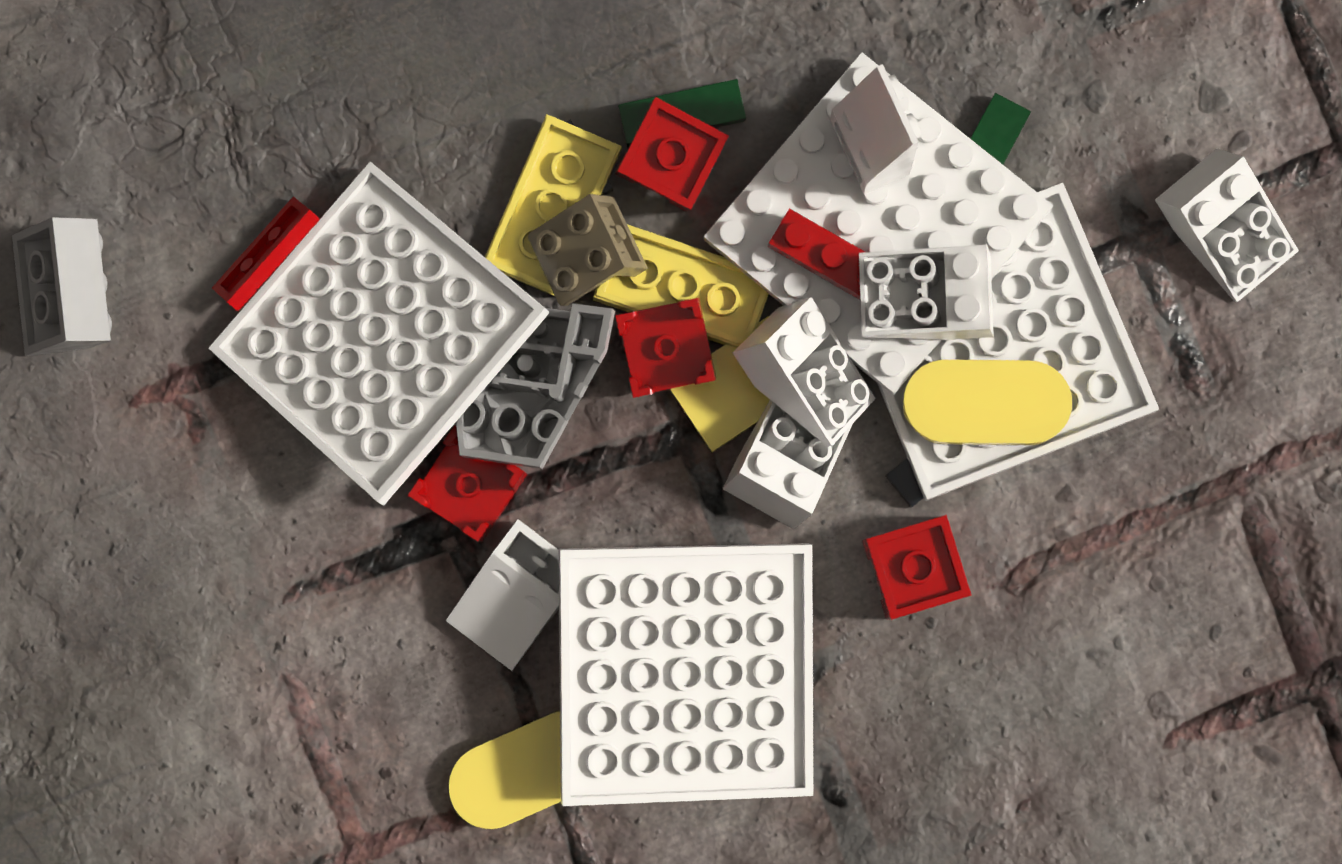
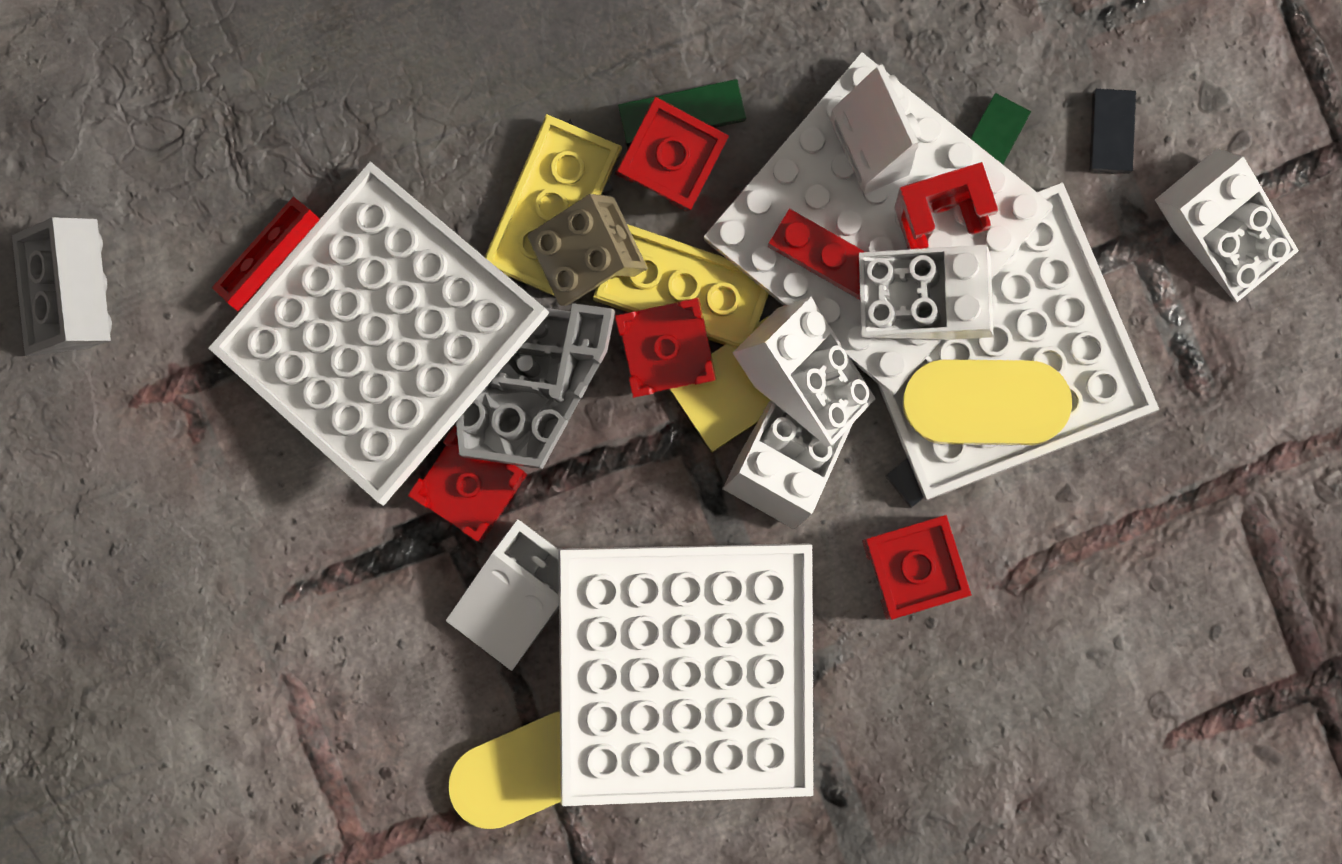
none -> red panel [894,162,998,250]
none -> black tile [1089,88,1136,174]

